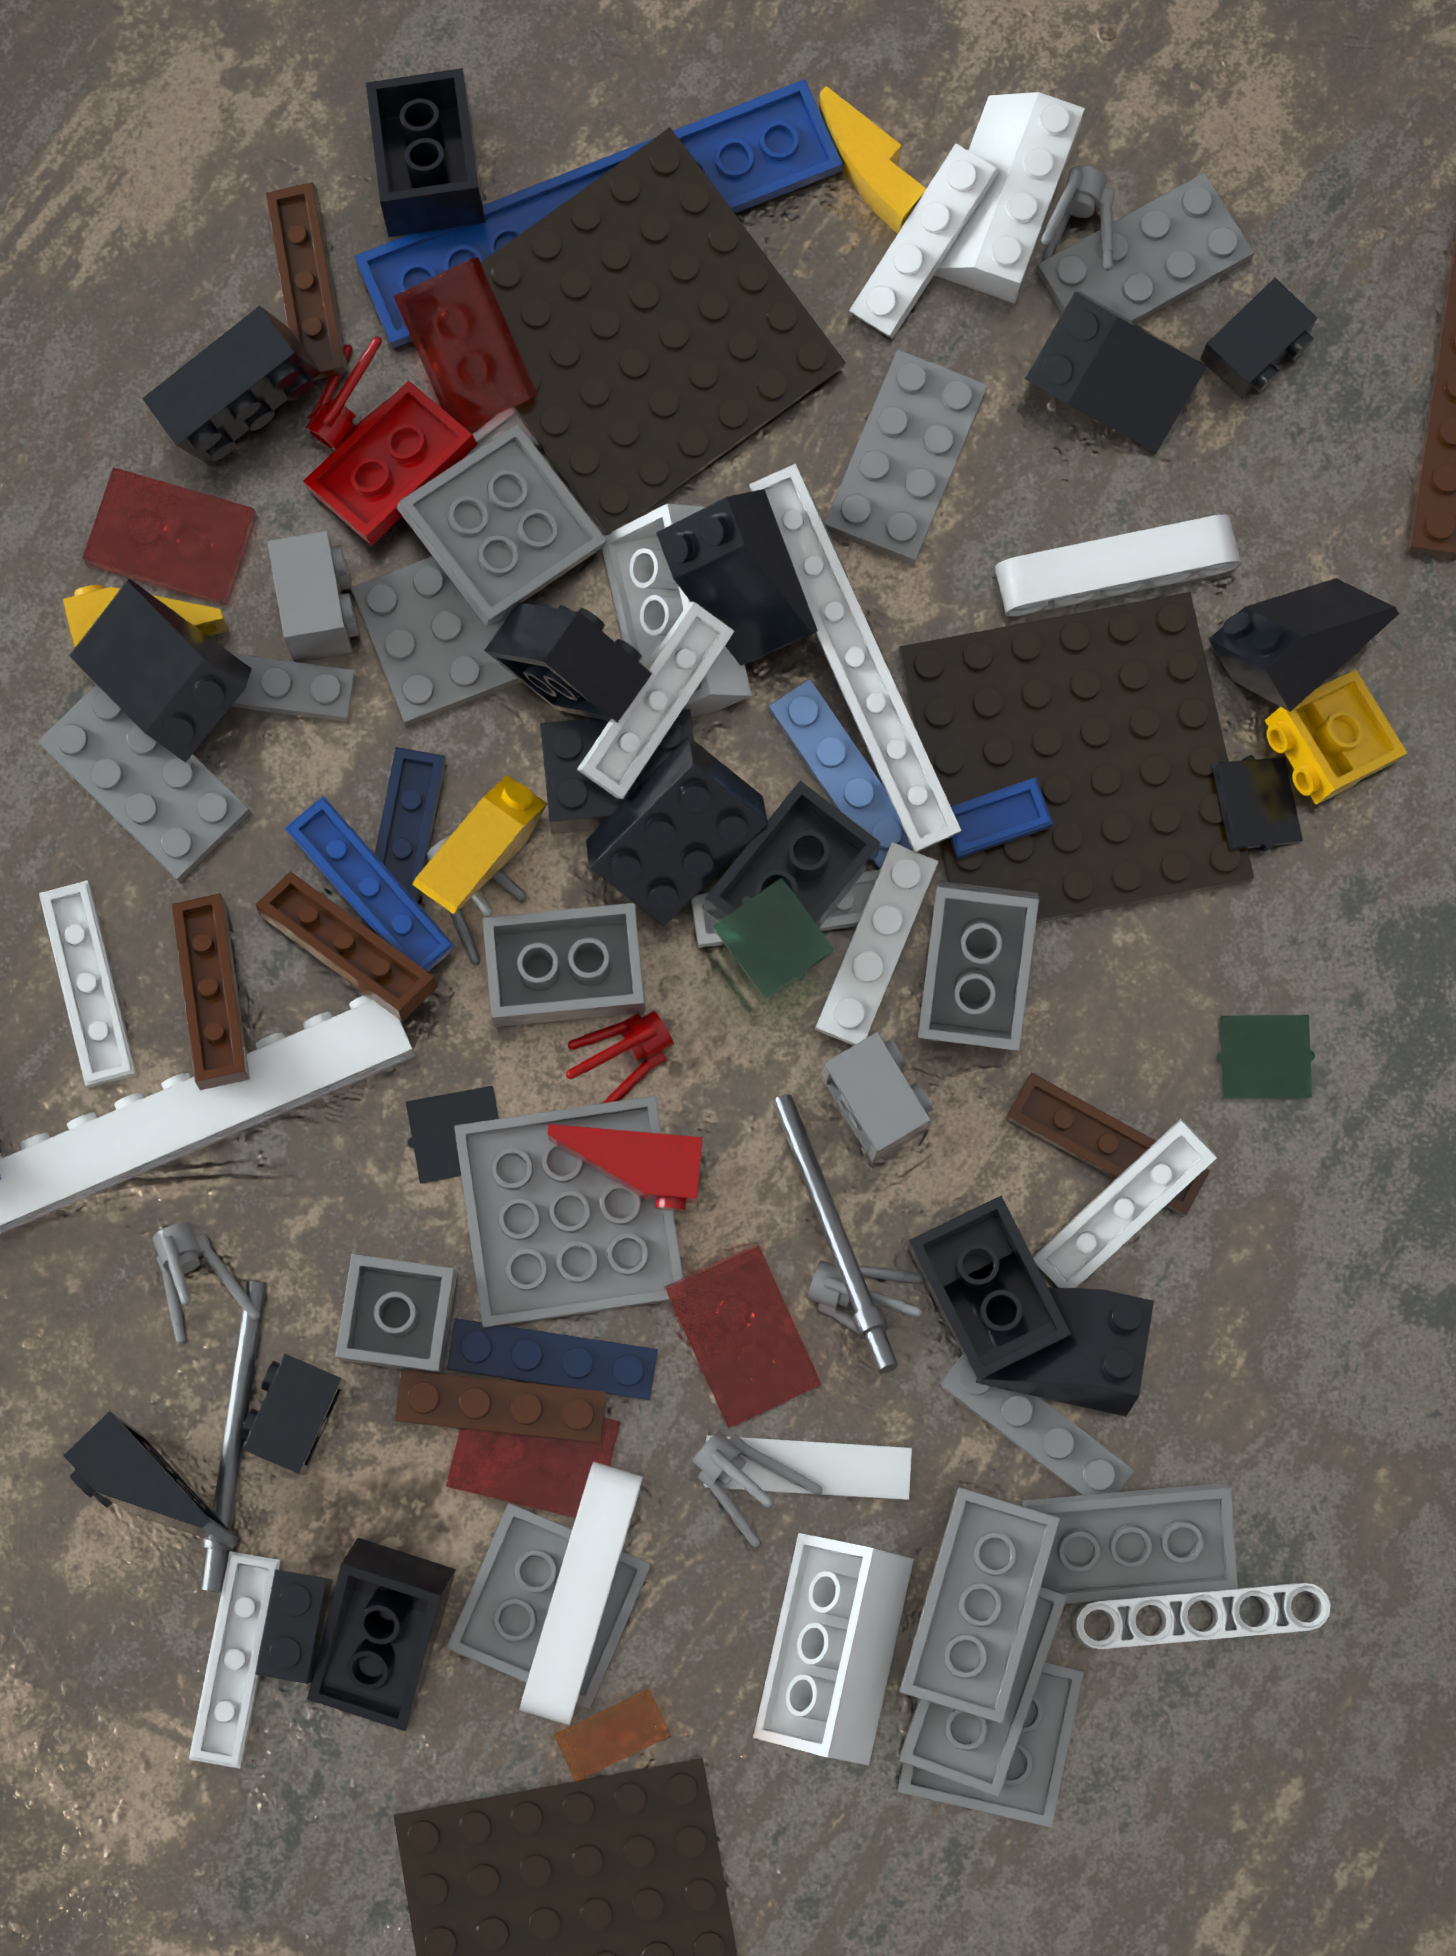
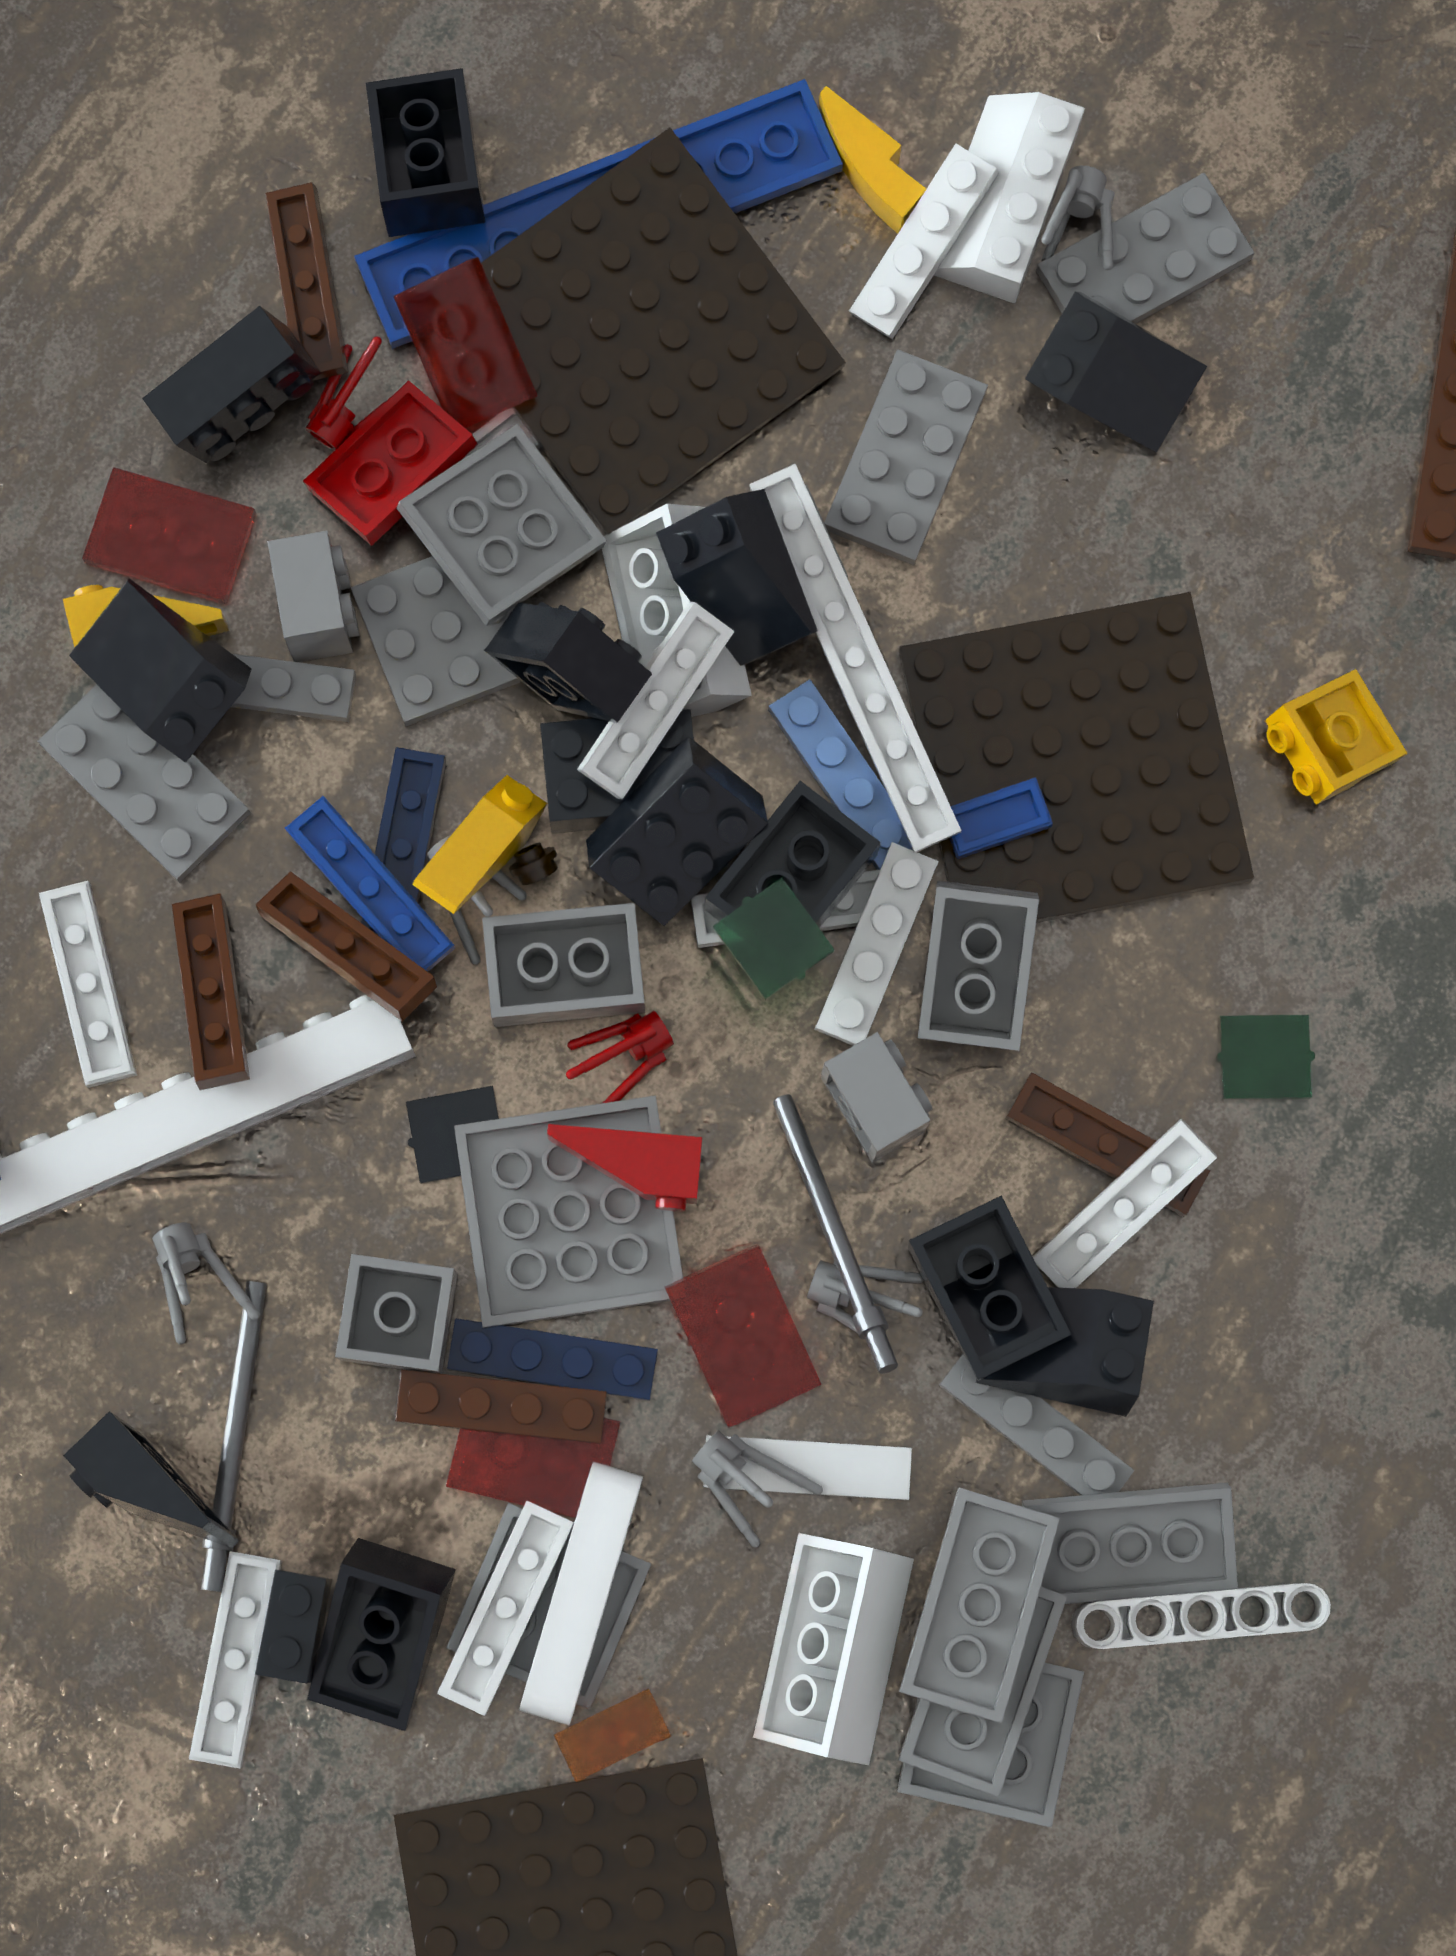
black brick [240,1354,346,1476] -> none
white beam [995,514,1241,617] -> none
black brick [1200,278,1318,399] -> none
black slope [1209,578,1399,712] -> none
black piece [1212,755,1303,851] -> none
none -> white plate [437,1501,574,1716]
none -> dark brown plate [509,842,558,885]

